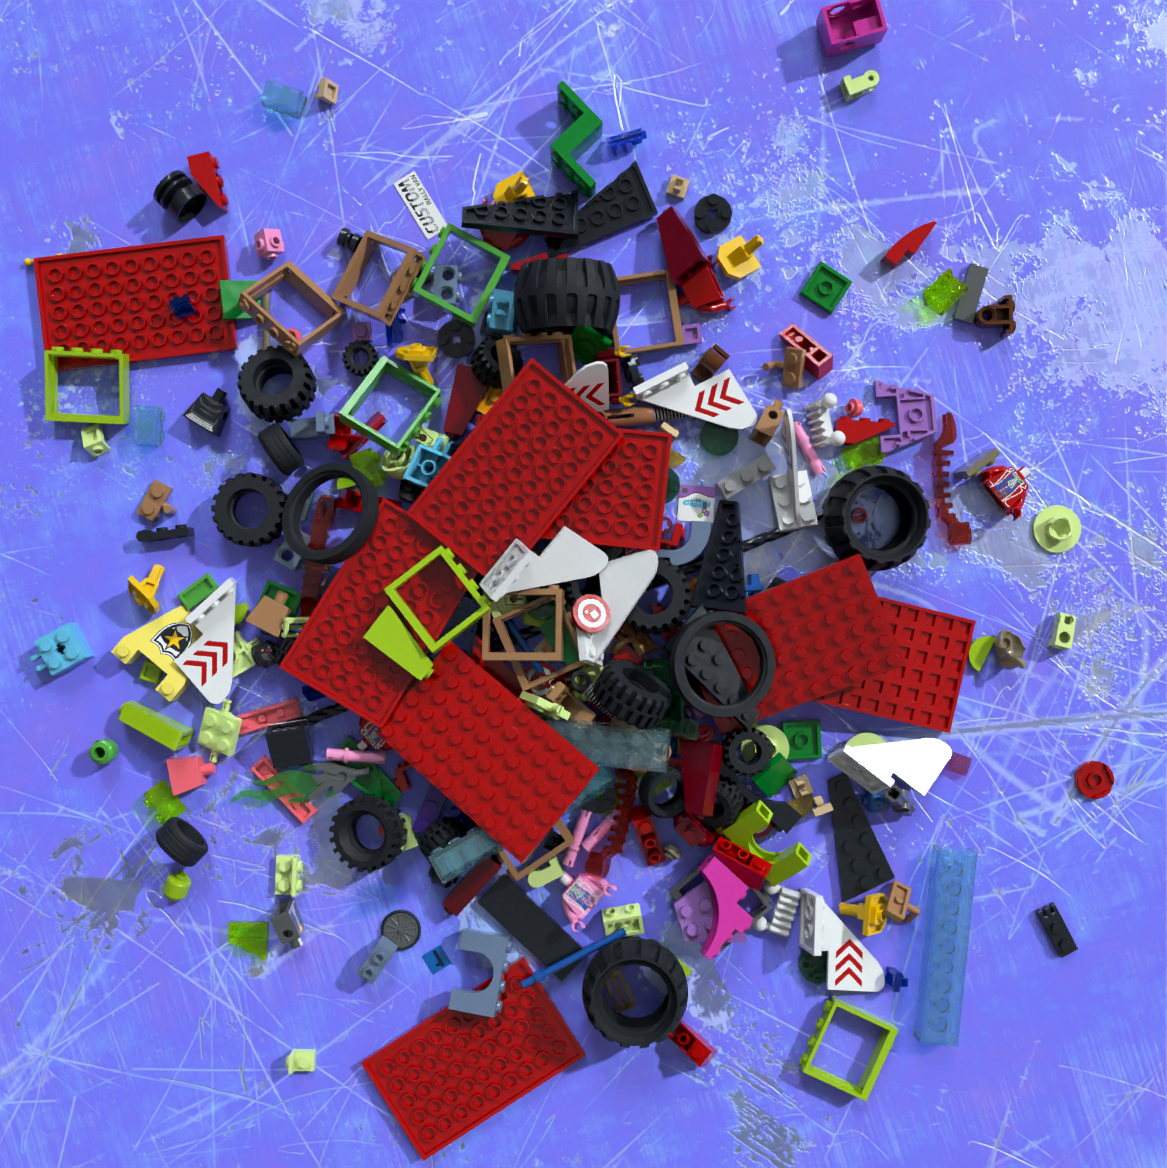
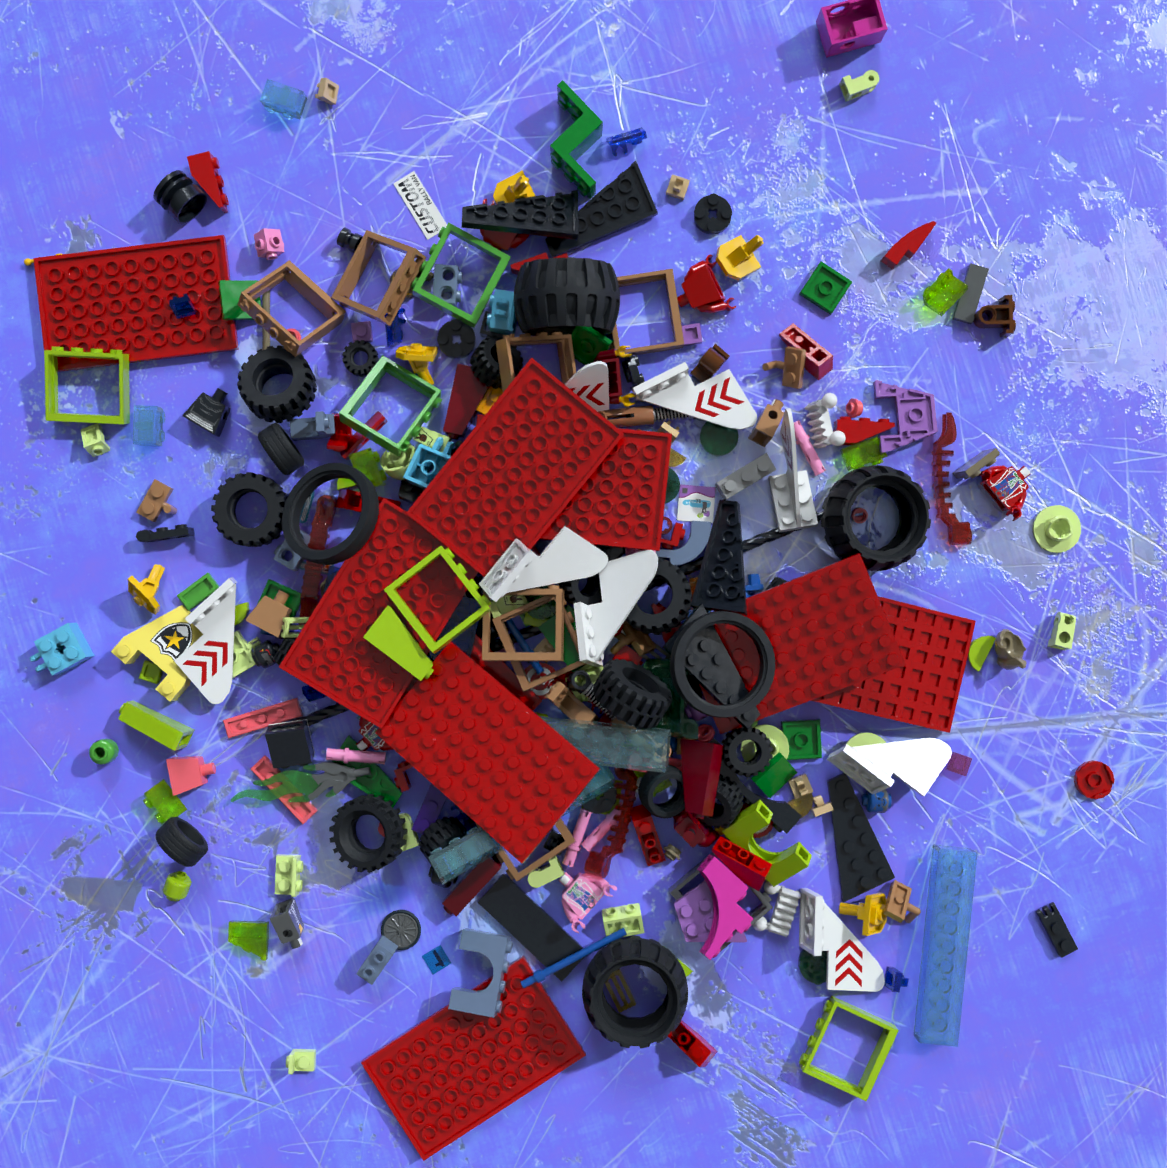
yellowish green plate [197,699,243,763] -> none
yellowish green plate [519,691,571,721] -> none
tile [571,594,611,634] -> none
dark red slope [656,206,711,287] -> none
dark grey piece [885,785,916,816] -> none

